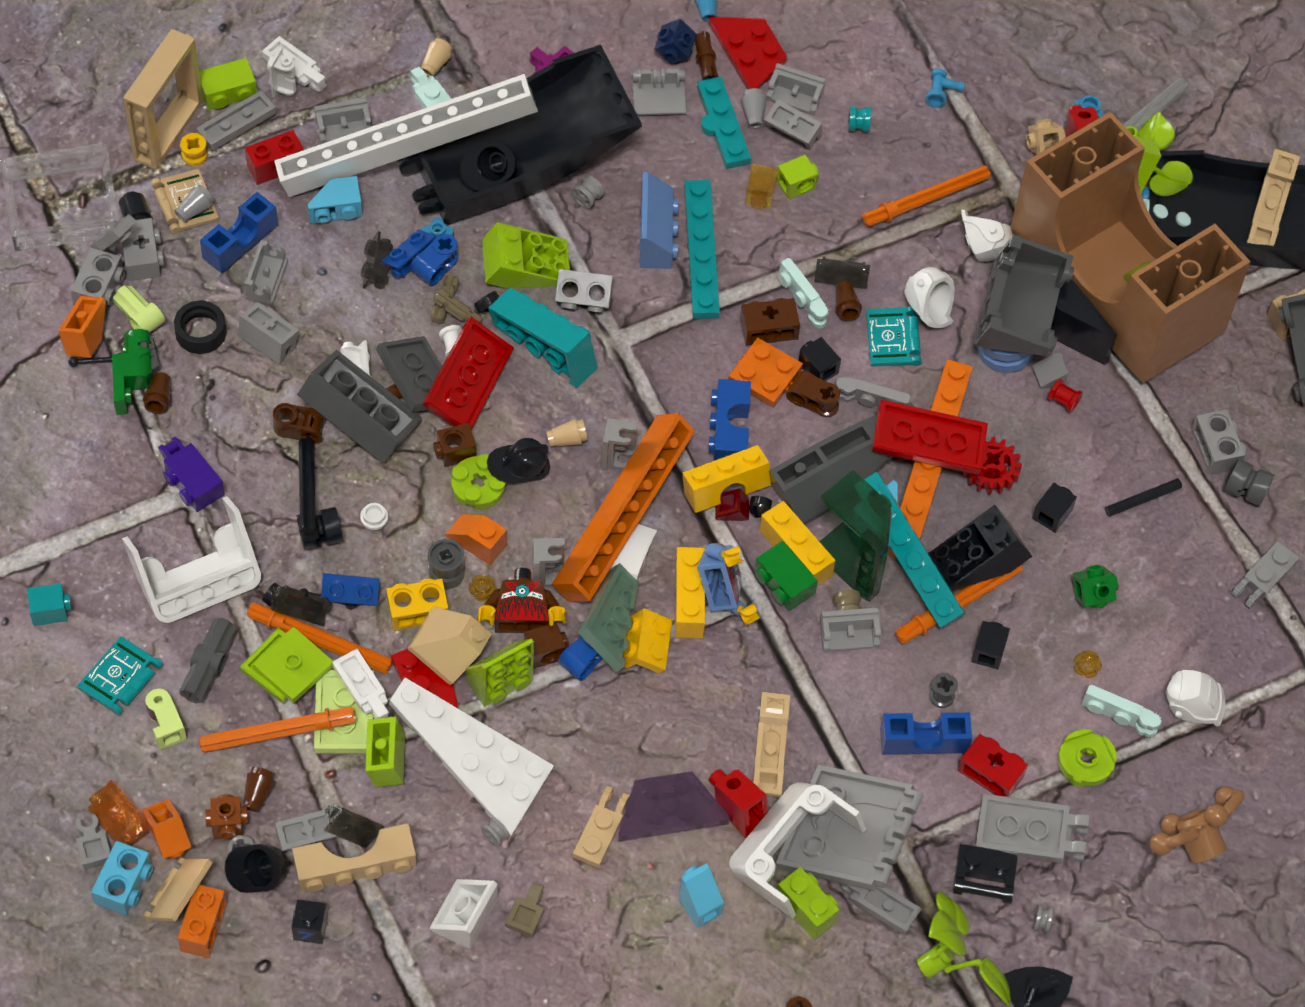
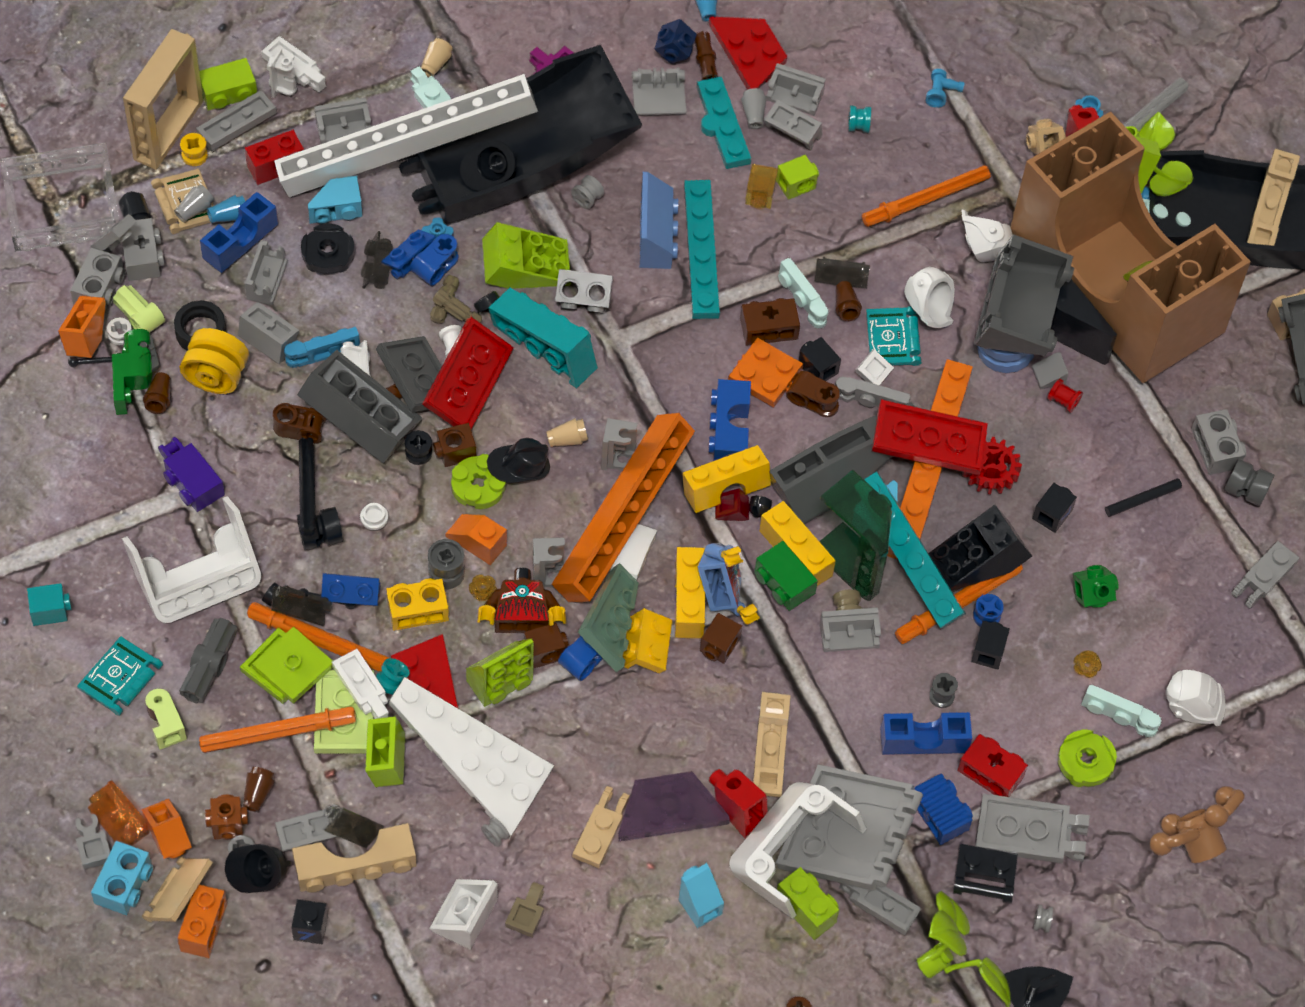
tan slope [408,607,492,685] -> none
none -> white bush [107,318,132,345]
none -> yellow wheel [179,328,249,394]
none -> dark azure cone [207,195,245,223]
none -> dark azure hinge [284,327,360,368]
none -> black plate [301,223,355,274]
none -> teal wheel [375,658,410,694]
none -> black wheel [404,430,433,465]
none -> reddish brown brick [700,613,743,664]
none -> white plate [855,350,894,385]
none -> blue brick [914,774,973,845]
none -> blue wheel [973,594,1003,627]

